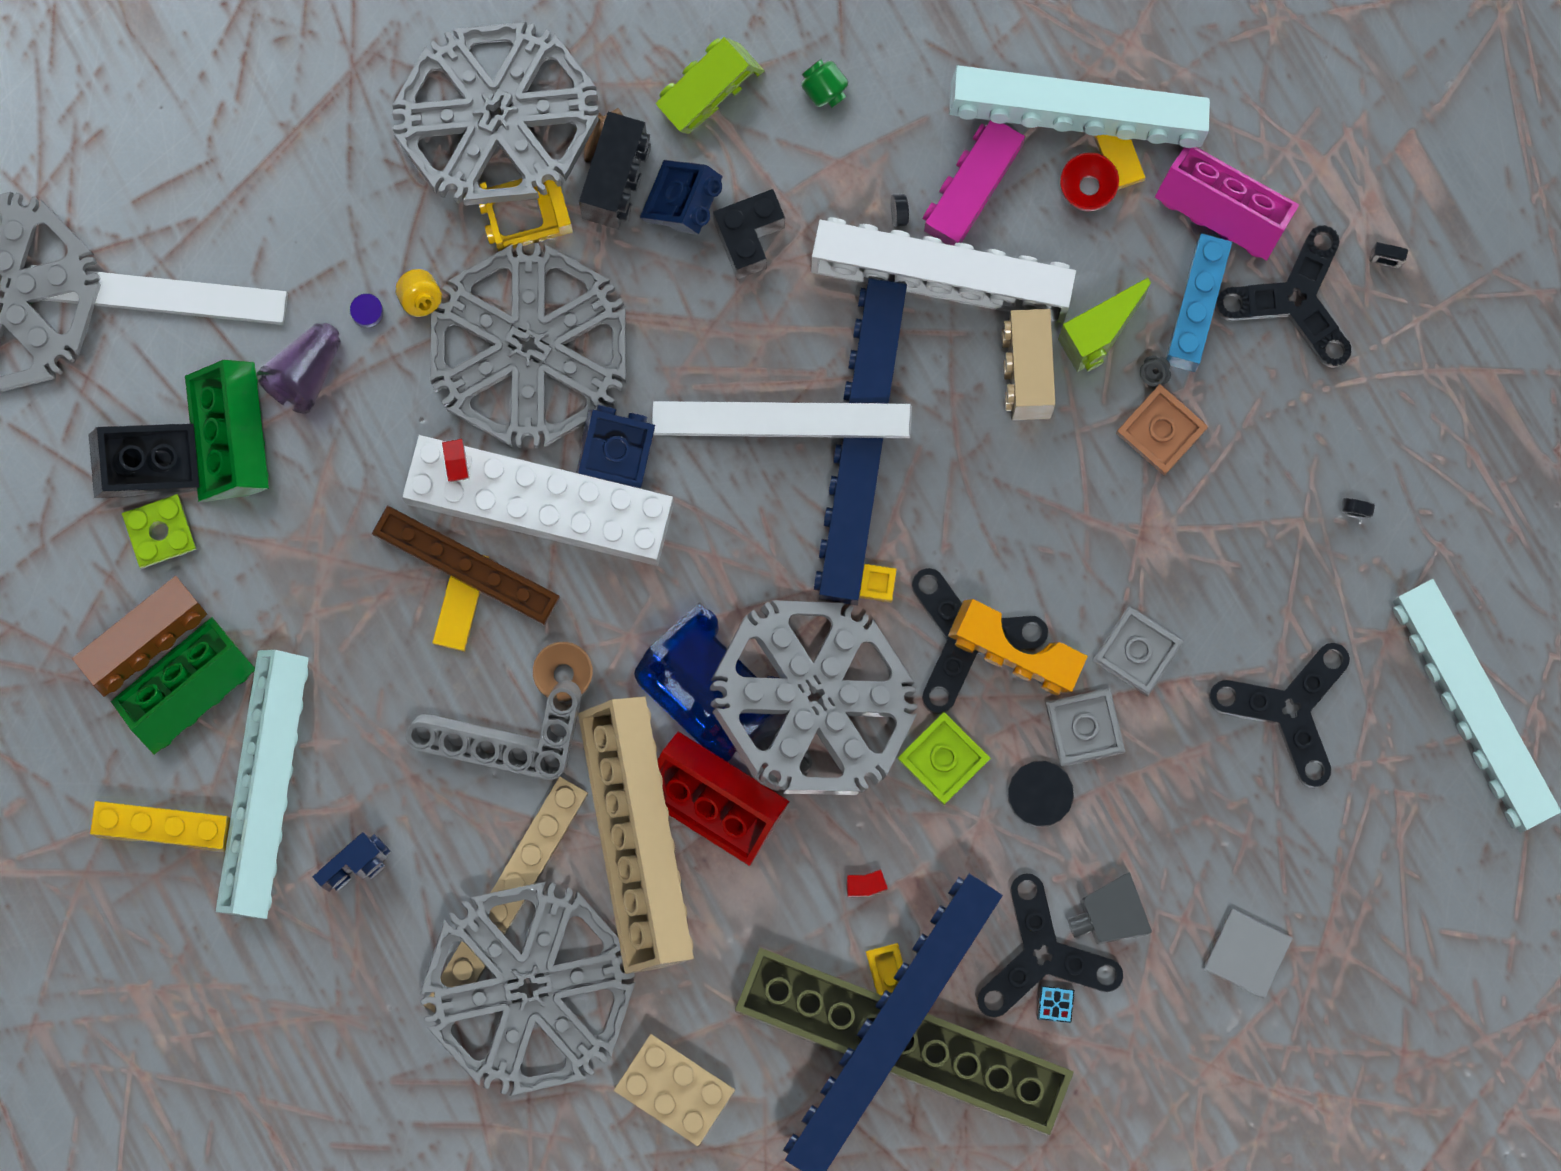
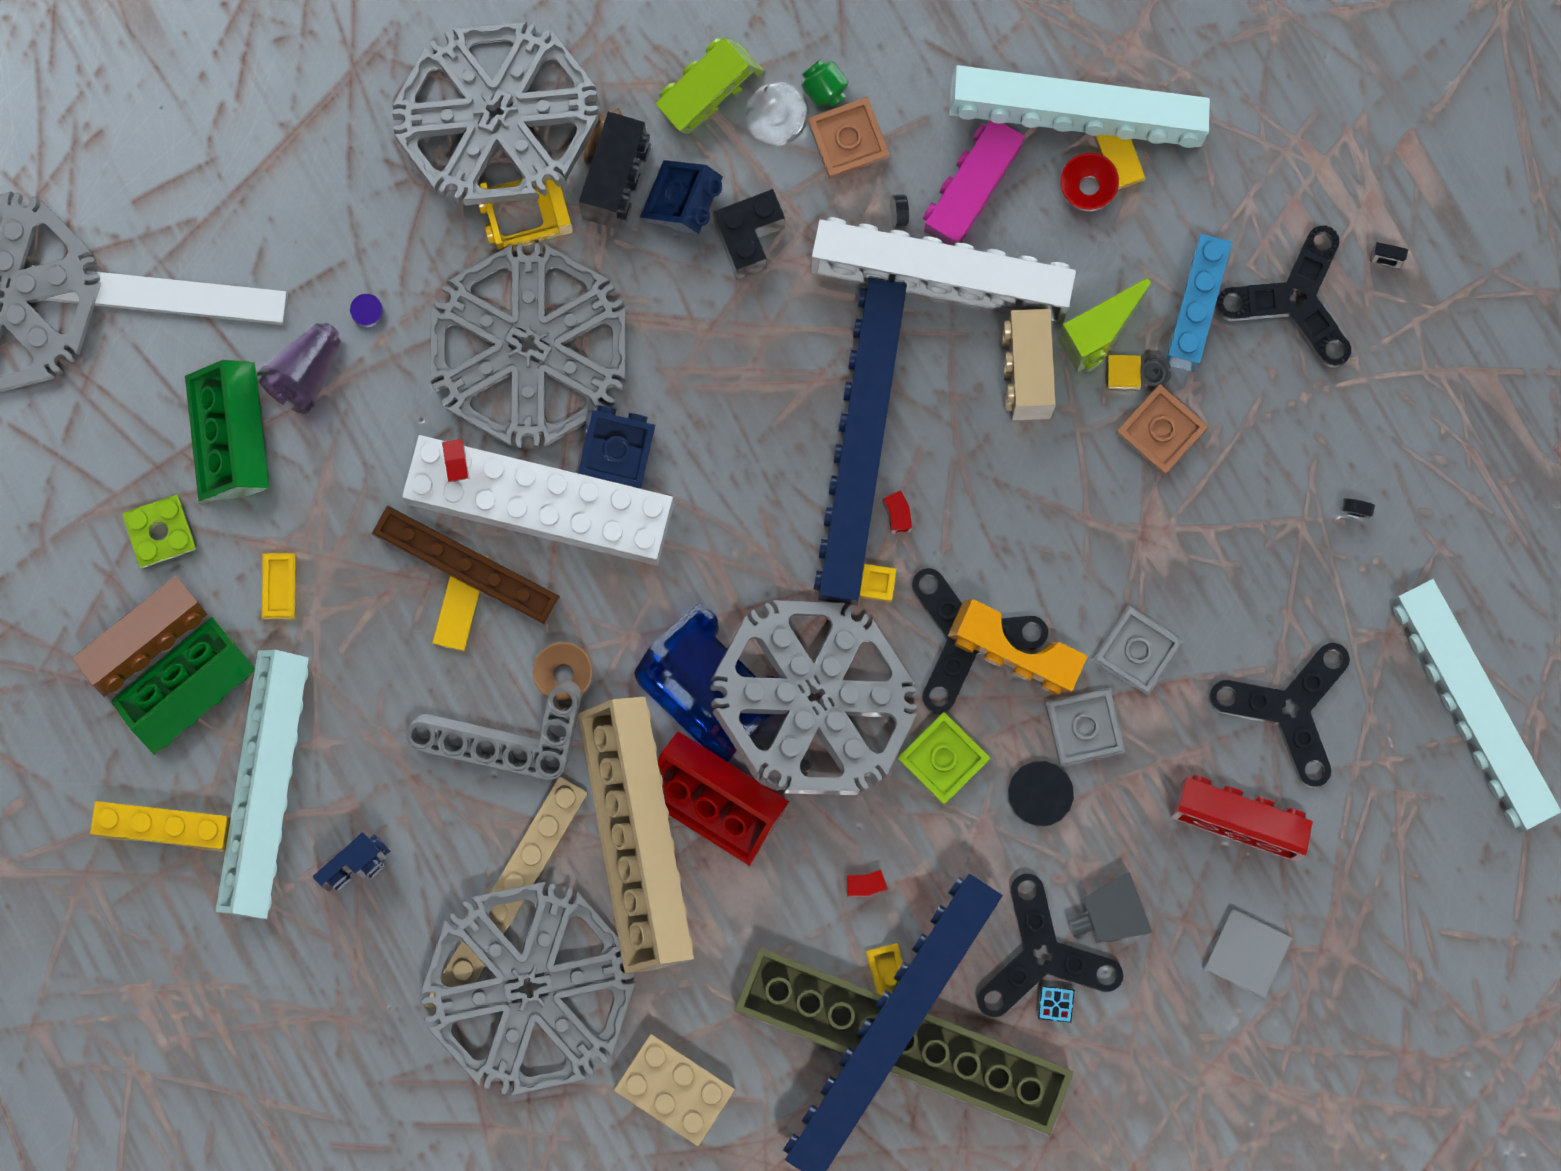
black slope [88,423,199,498] -> none
yellow head [395,269,442,317] -> none
white tile [652,401,912,438] -> none
dark pink slope [1154,147,1299,261] -> none
none -> yellow tile [262,553,297,620]
none -> clear tile [746,82,809,146]
none -> nougat plate [807,97,890,180]
none -> red piece [882,490,912,534]
none -> yellow tile [1107,355,1141,390]
none -> red slope [1171,775,1313,862]

